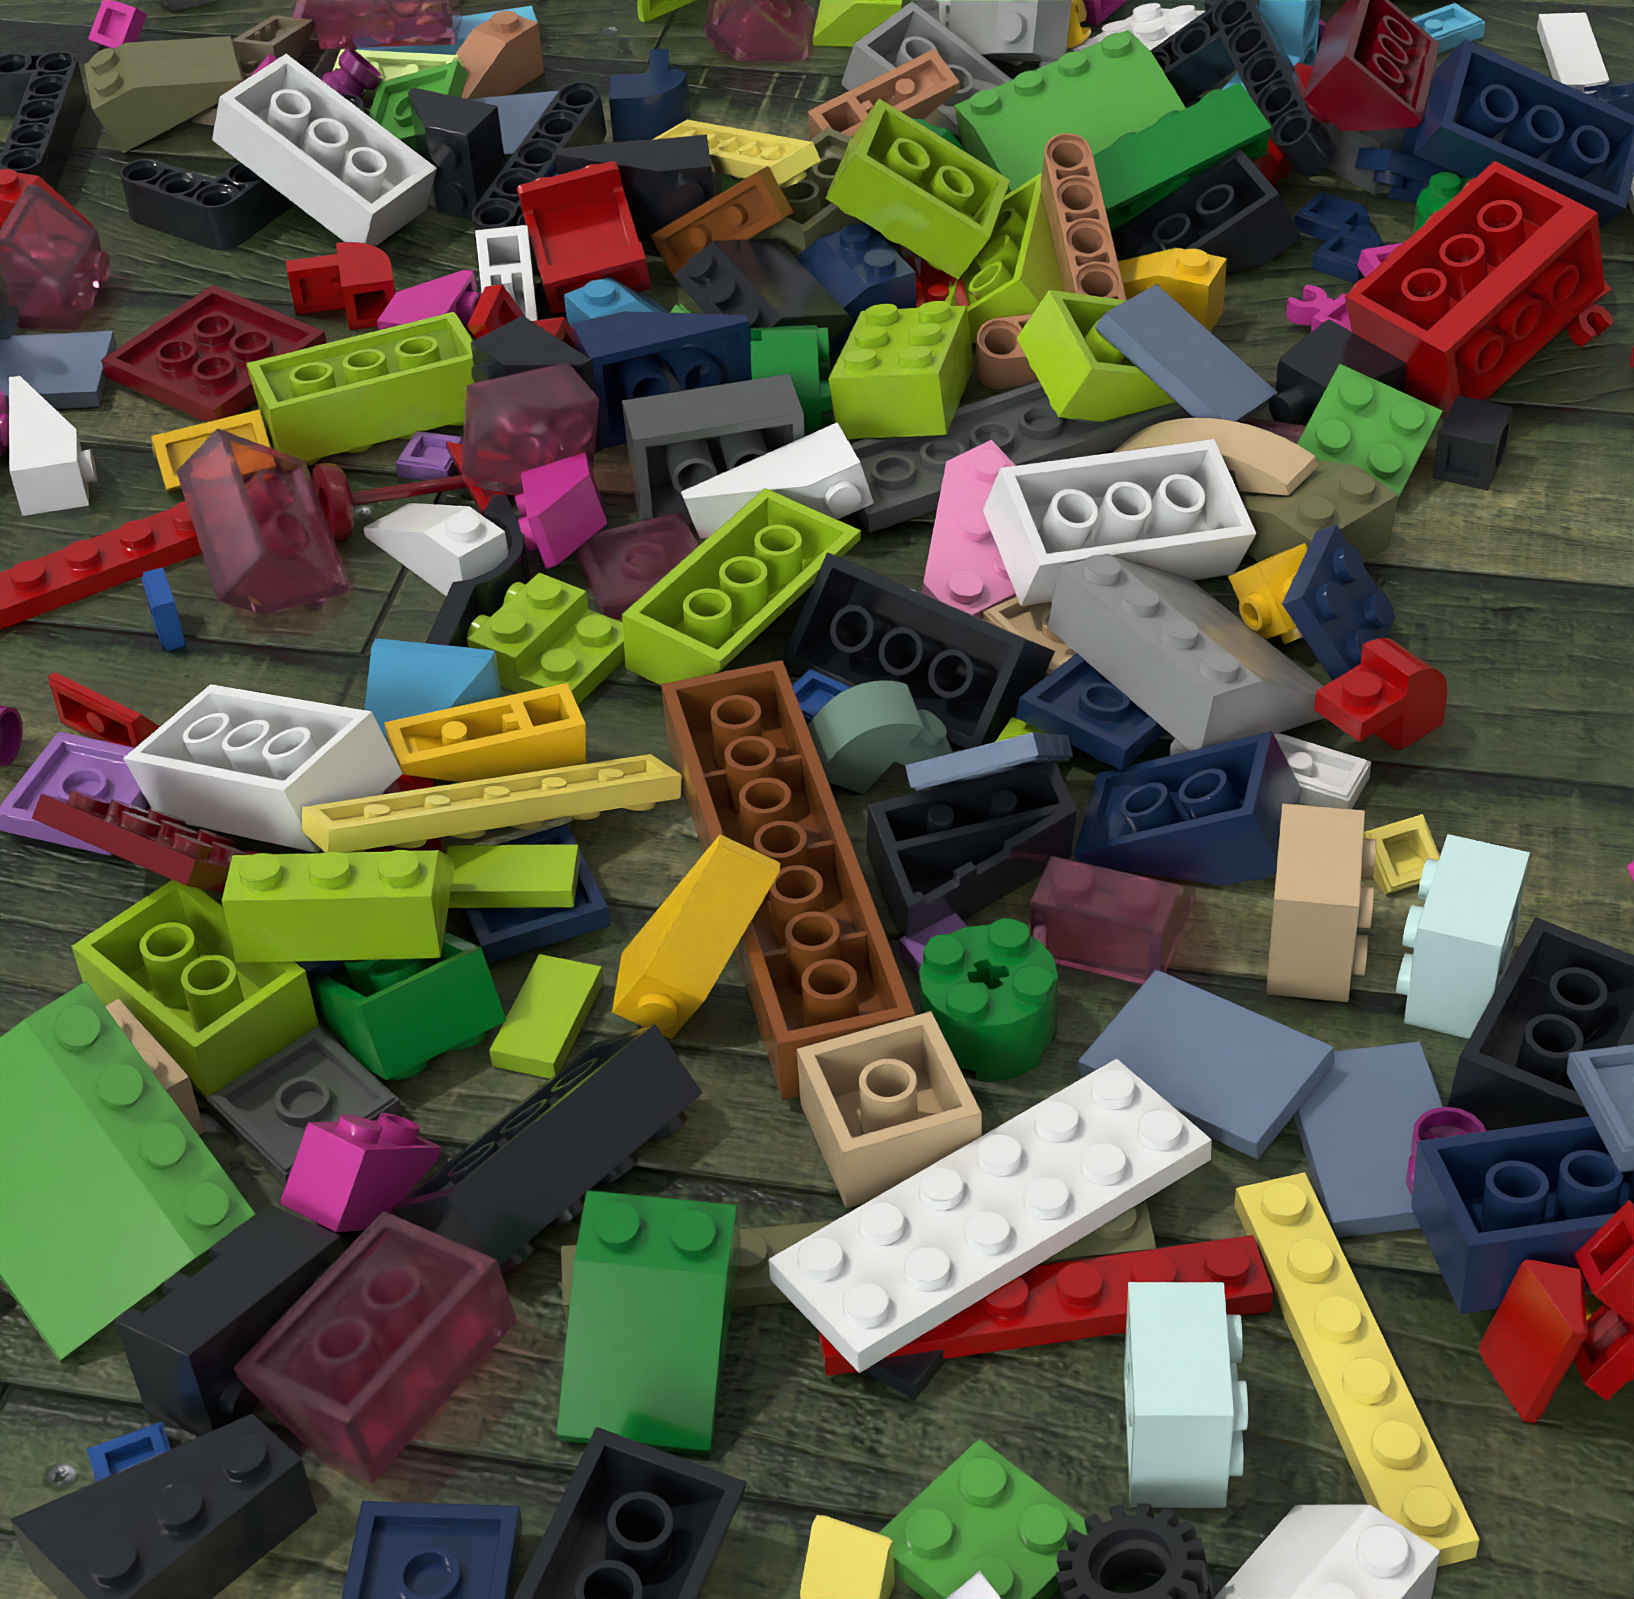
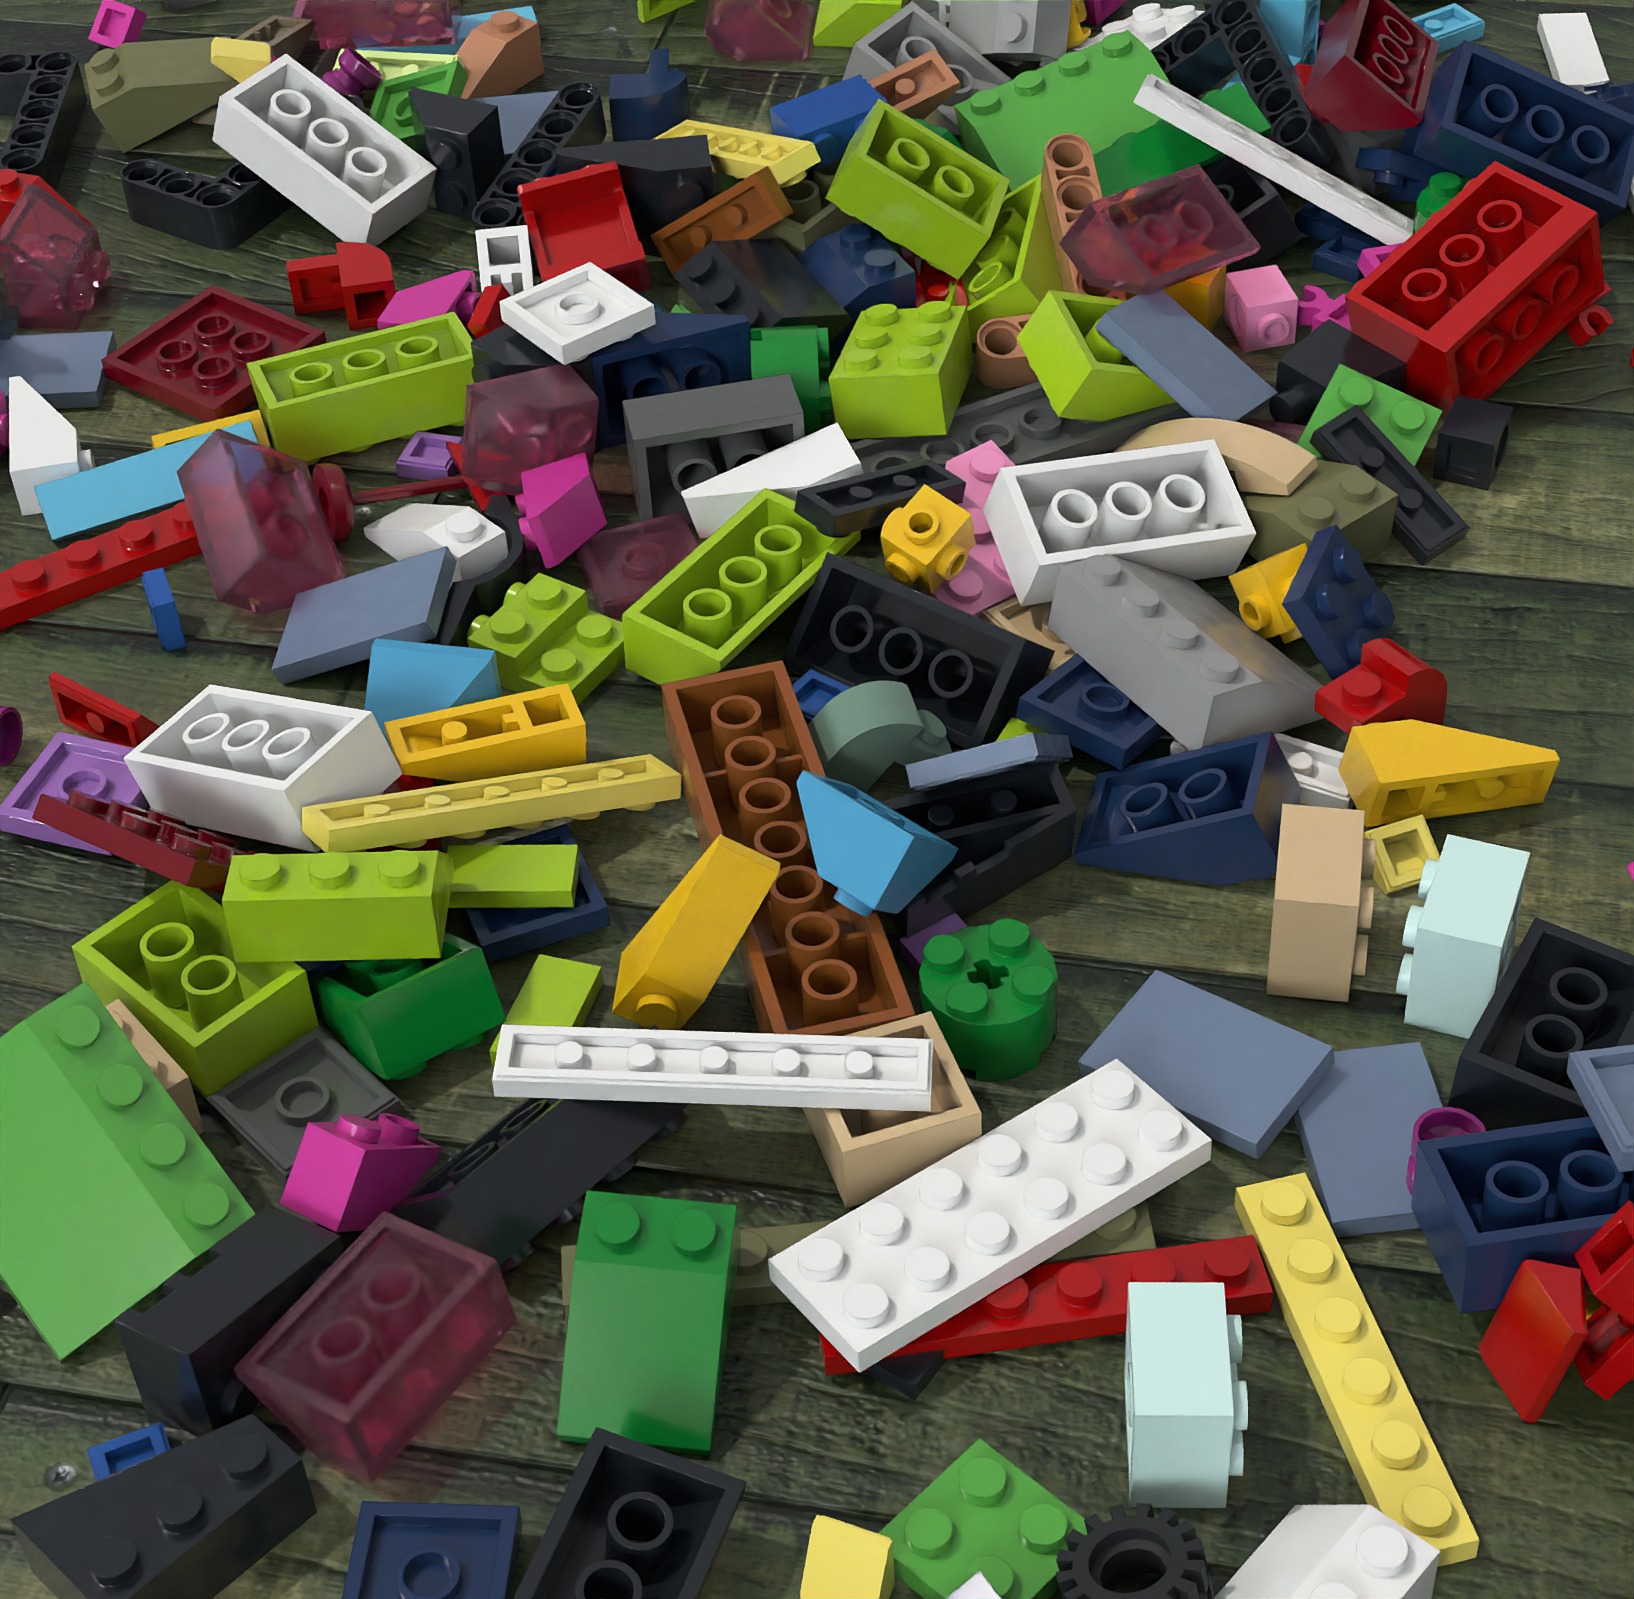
clear pink slope [1030,856,1196,984] -> none
none -> medium azure tile [34,420,268,543]
none -> light yellow slope [211,37,271,83]
none -> sand blue tile [271,546,457,684]
none -> white tile [492,1025,933,1112]
none -> white plate [499,262,656,365]
none -> blue brick [770,74,888,173]
none -> black plate [794,458,966,538]
none -> dark azure slope [796,770,959,917]
none -> yellow brick [880,484,976,595]
none -> clear pink slope [1059,164,1261,295]
none -> white tile [1133,74,1414,245]
none -> bright pink brick [1223,265,1298,353]
none -> black tile [1309,404,1470,566]
none -> yellow slope [1338,719,1560,827]

